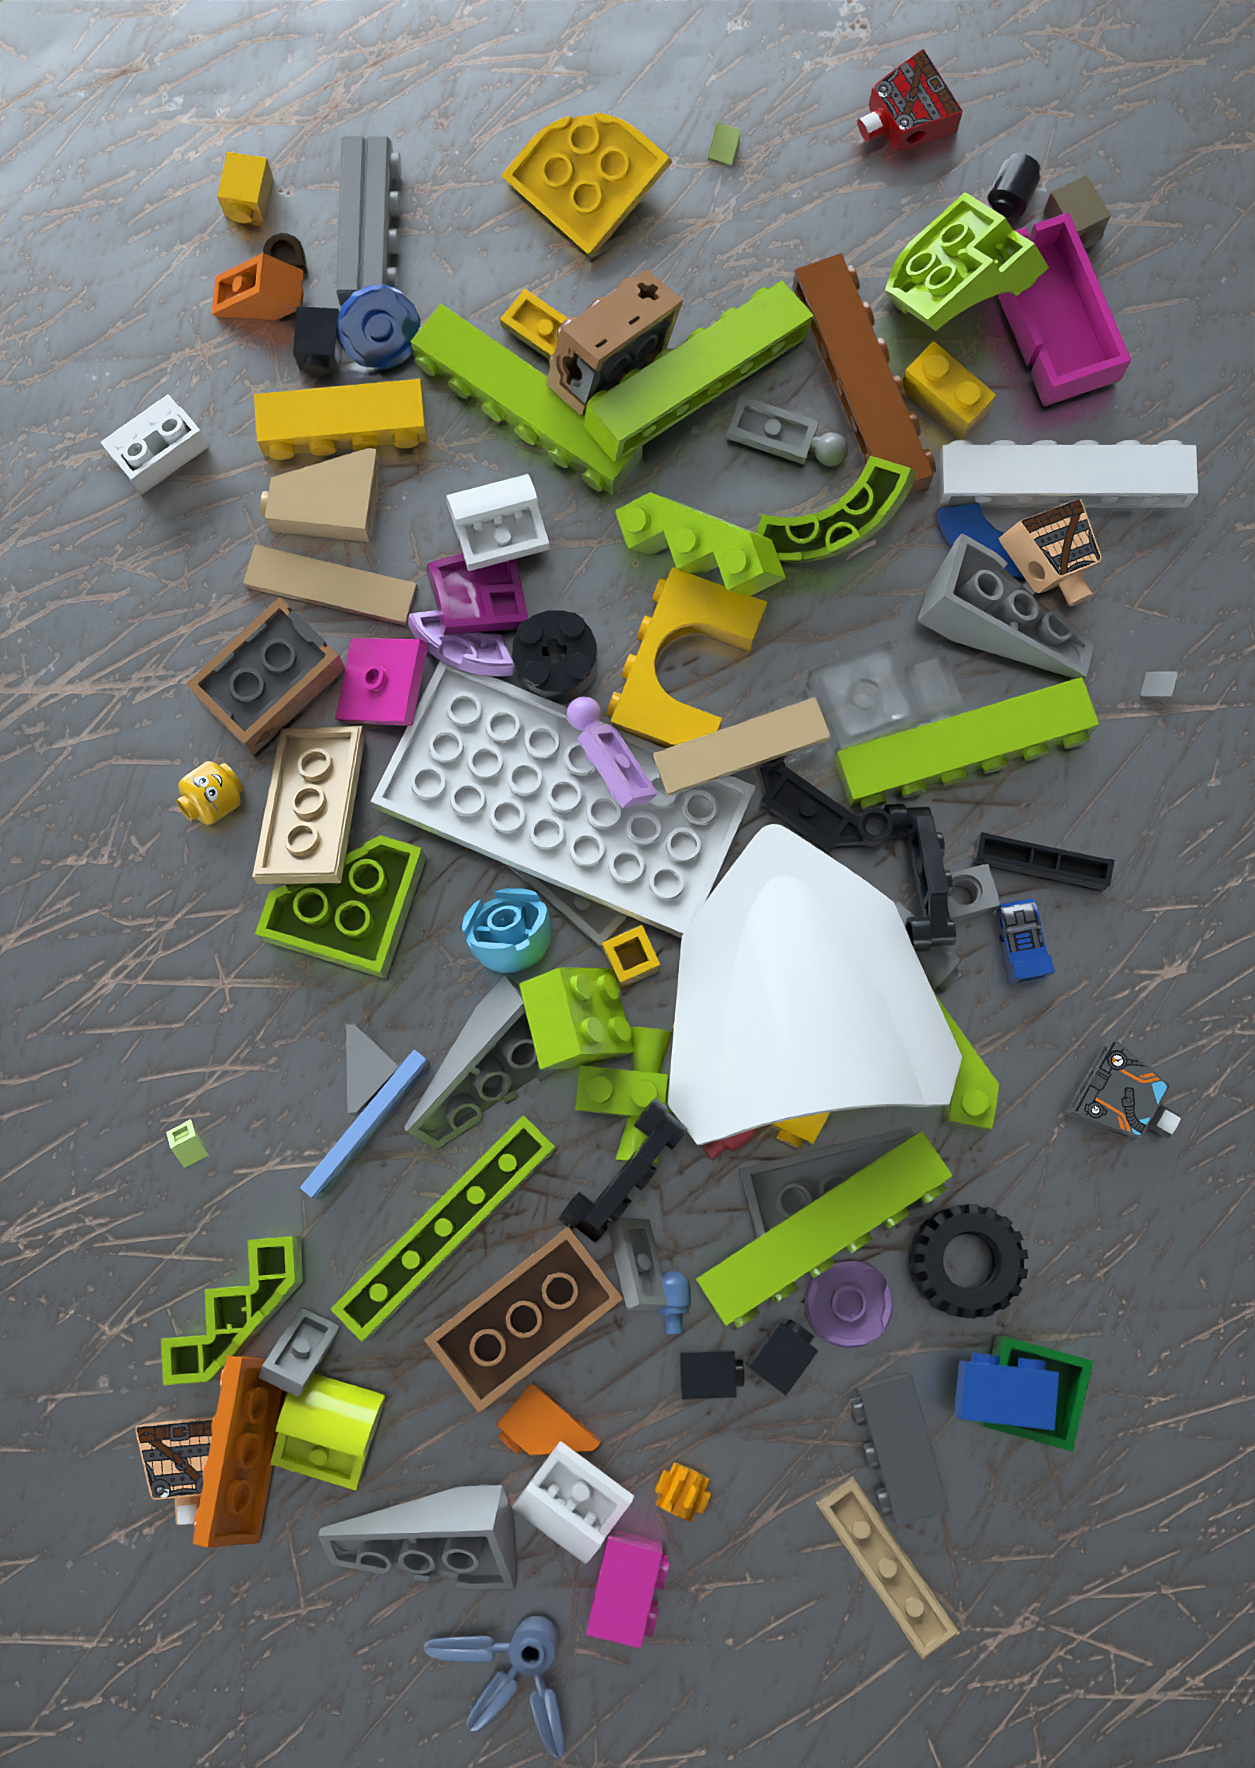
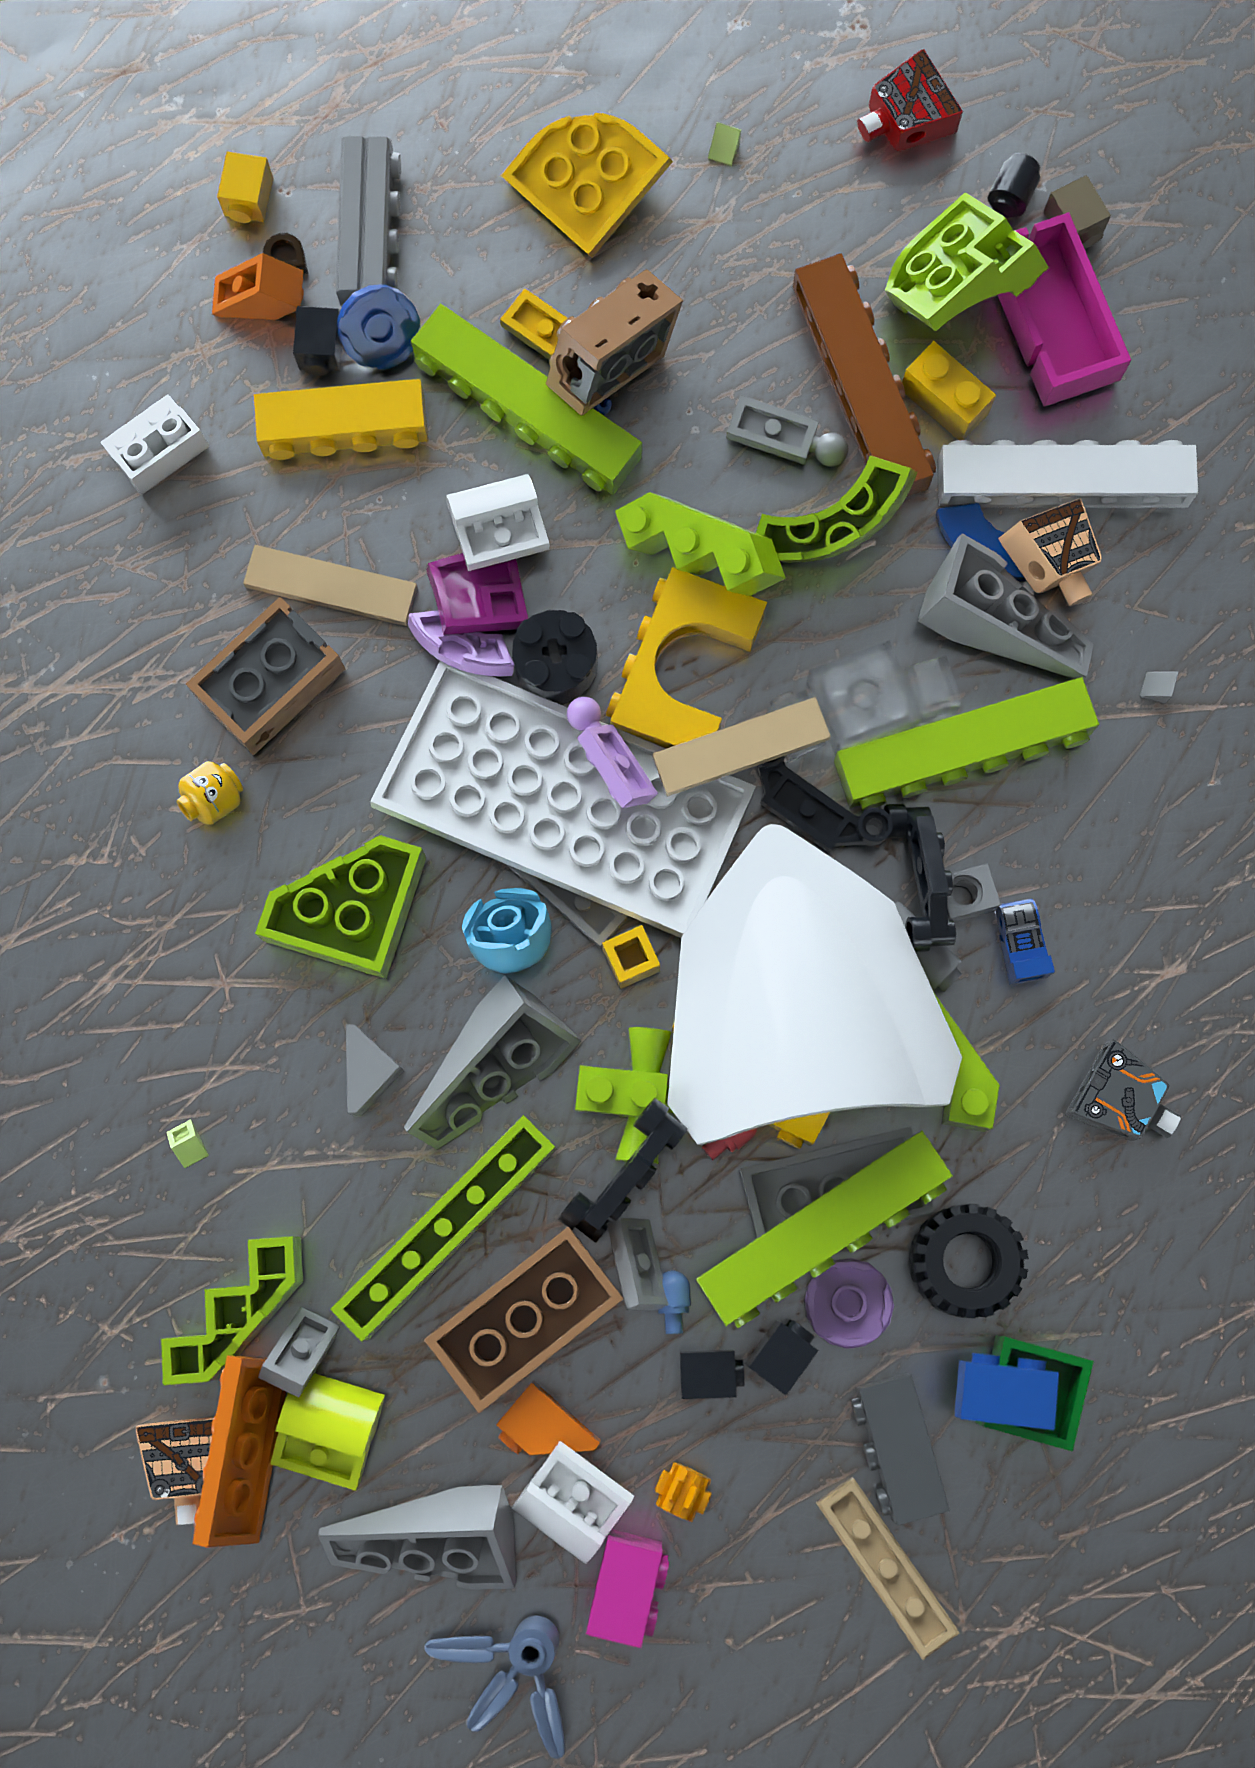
tan tile [252,726,366,884] -> none
tan slope [260,448,381,543] -> none
light blue tile [300,1050,430,1199] -> none
dark pink plate [335,638,428,726] -> none
lime brick [519,967,634,1070] -> none
lime brick [583,280,814,463] -> none
black piece [973,832,1115,890] -> none

